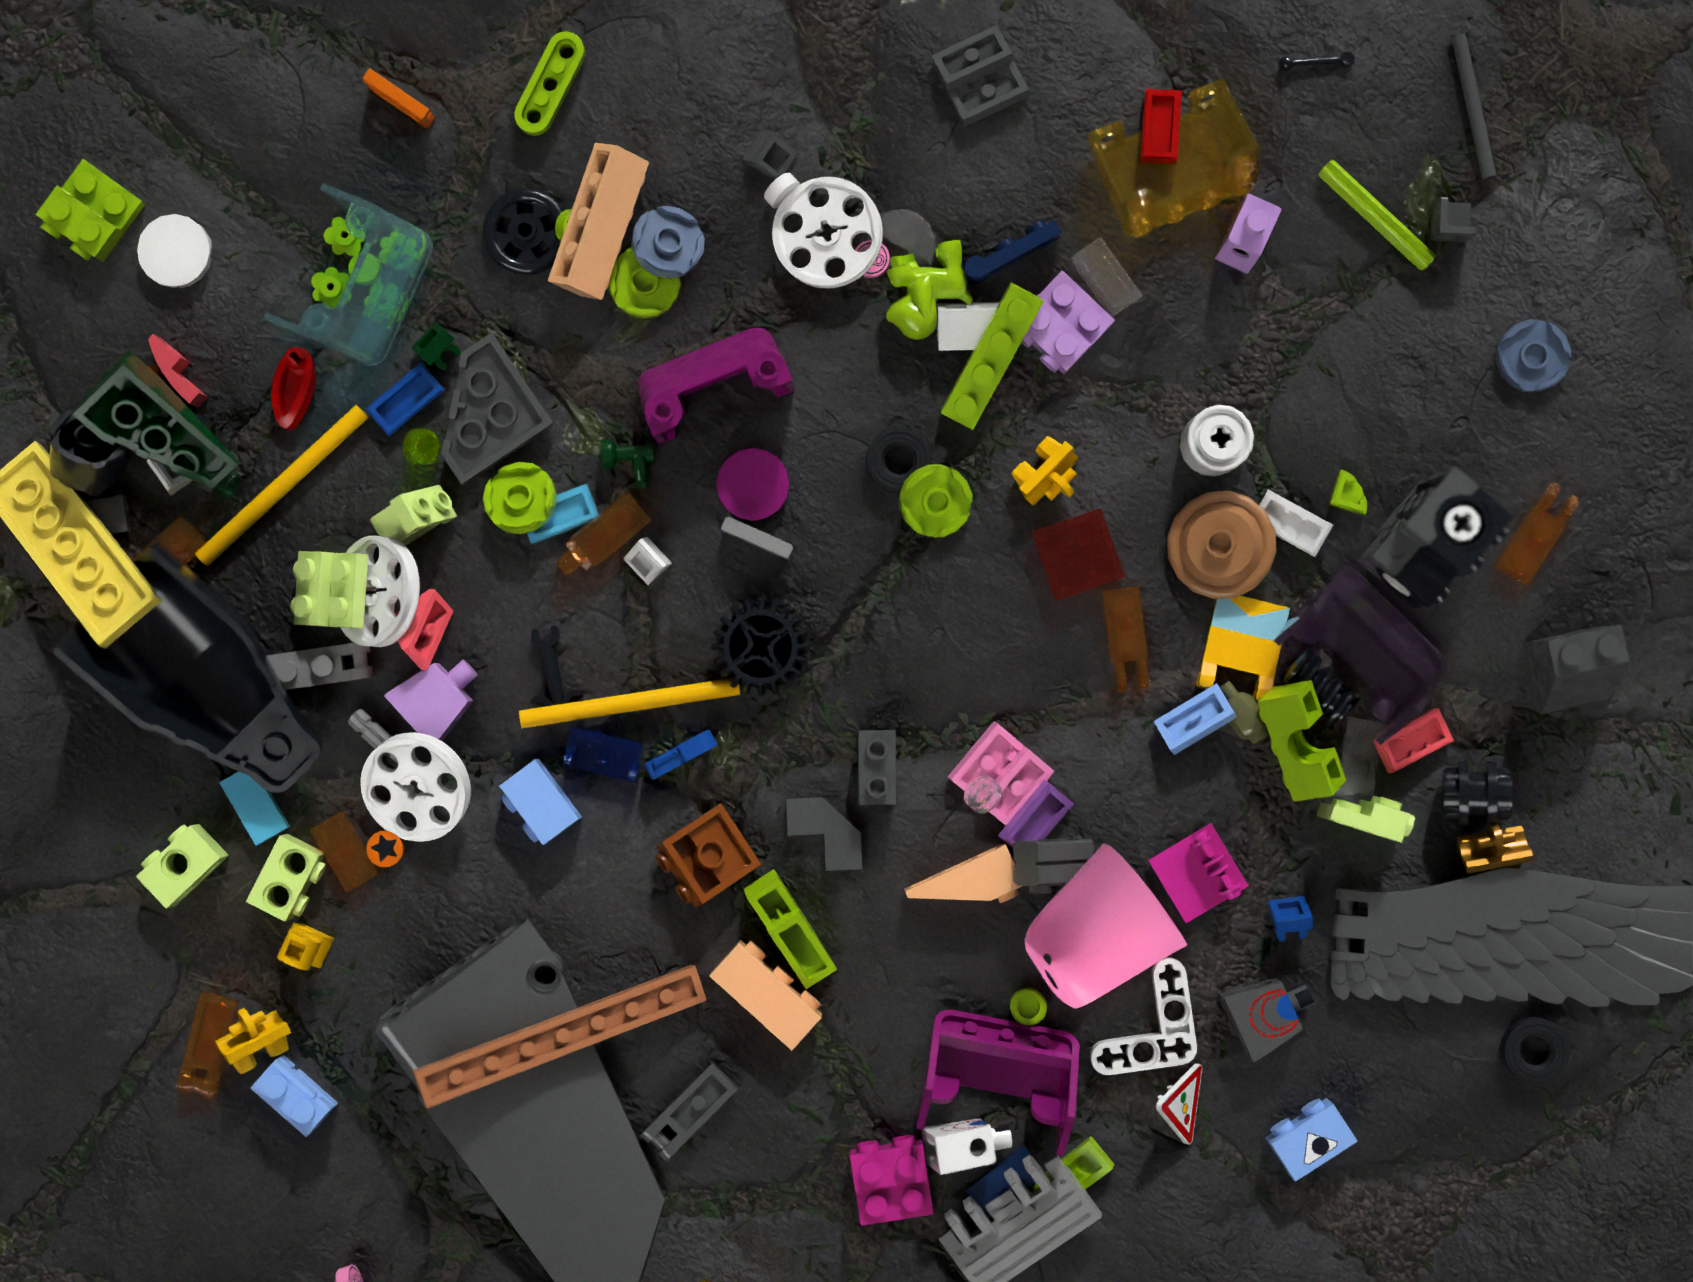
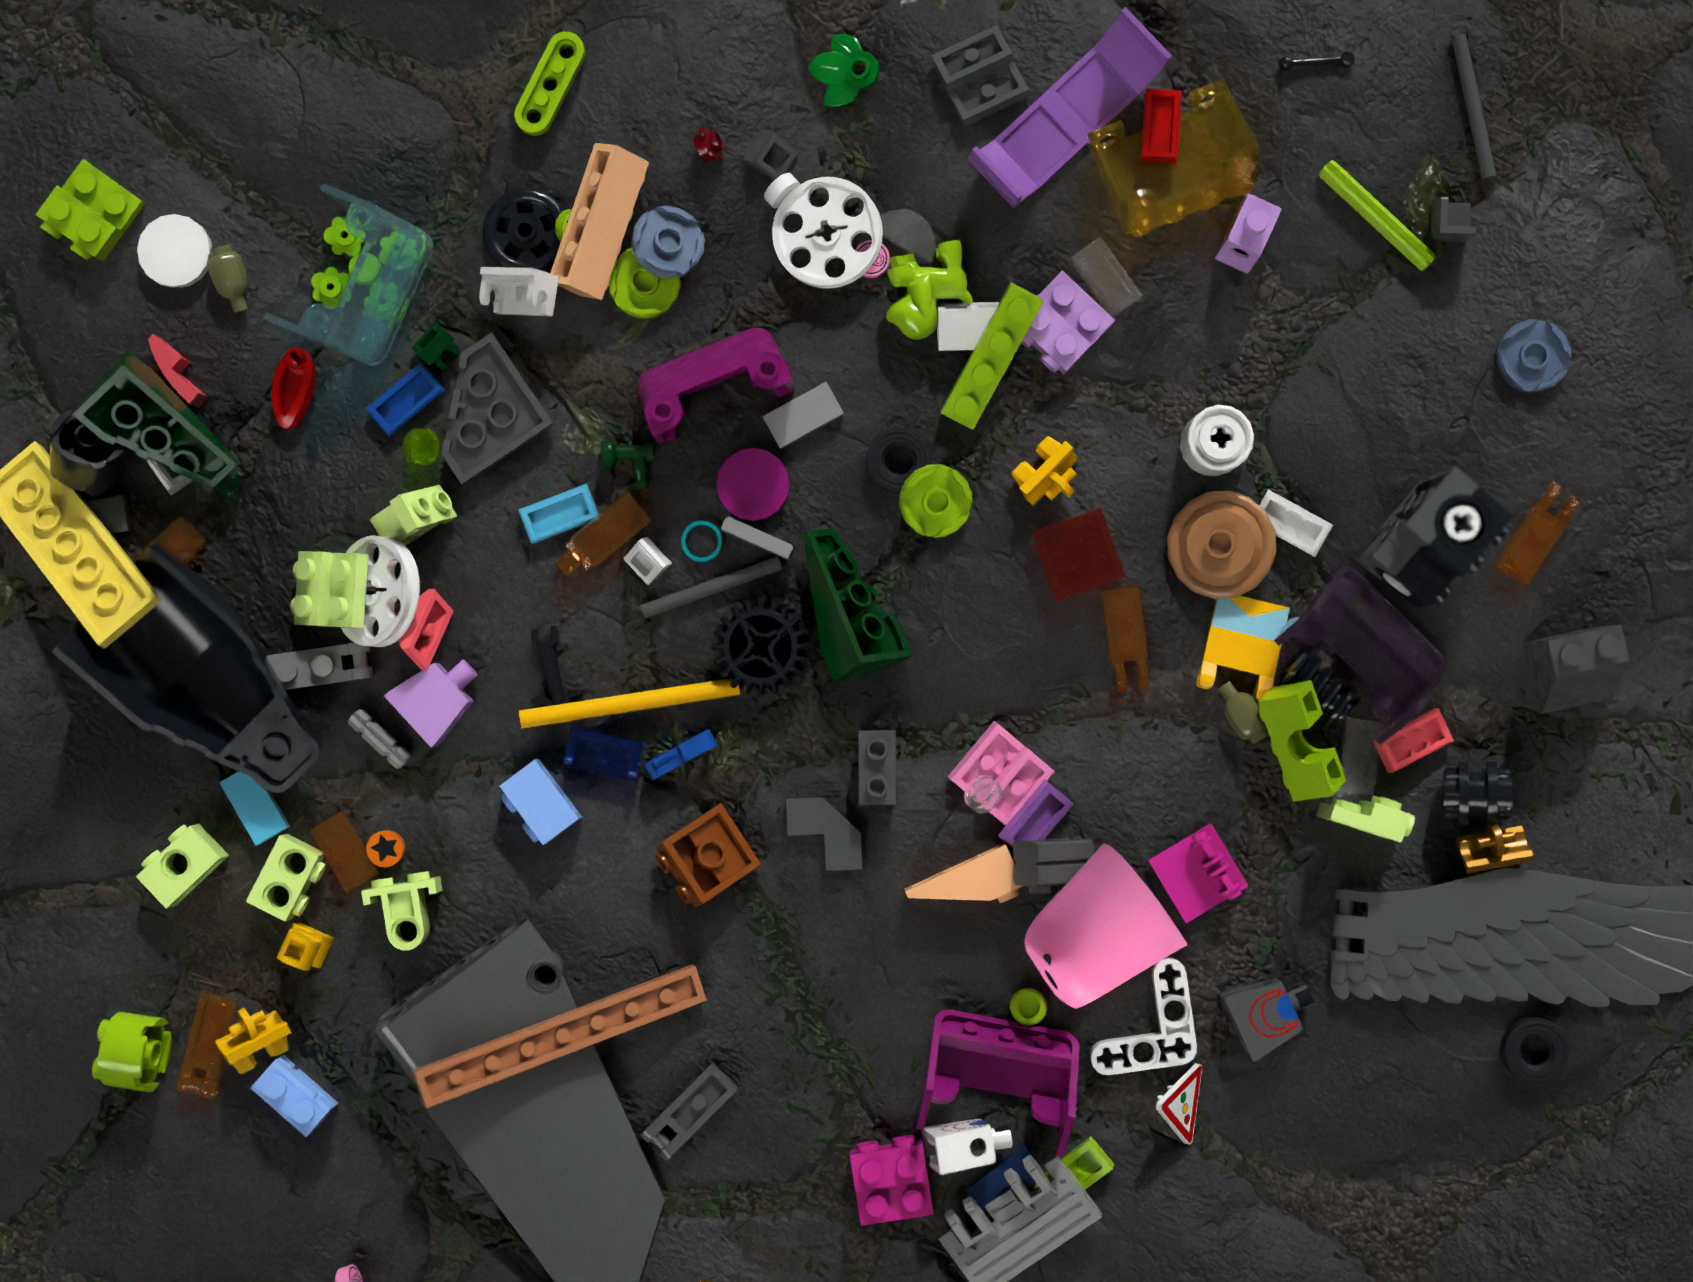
yellow piece [195,404,369,566] -> none
white wedge [361,733,471,842] -> none
orange tile [362,68,436,128] -> none
lime tile [483,462,557,534] -> none
light nougat brick [710,940,822,1051] -> none
lime slope [743,869,837,989] -> none
dark blue plate [964,220,1062,284] -> none
light blue plate [1154,683,1237,755] -> none
light blue brick [1265,1098,1358,1182] -> none
blue tile [1268,896,1313,941] -> none
lime tile [1328,469,1367,516] -> none
none -> lime brick [92,1012,172,1092]
none -> olive plant [207,244,248,313]
none -> yellowish green pin [361,871,442,951]
none -> white hinge [479,267,559,316]
none -> dark grey bar [640,556,783,619]
none -> teal piece [681,521,723,562]
none -> dark red plate [693,126,725,163]
none -> light grey tile [762,382,844,449]
none -> dark green wedge [803,529,913,682]
none -> green plate [808,34,880,107]
none -> medium lavender windscreen [968,7,1172,208]

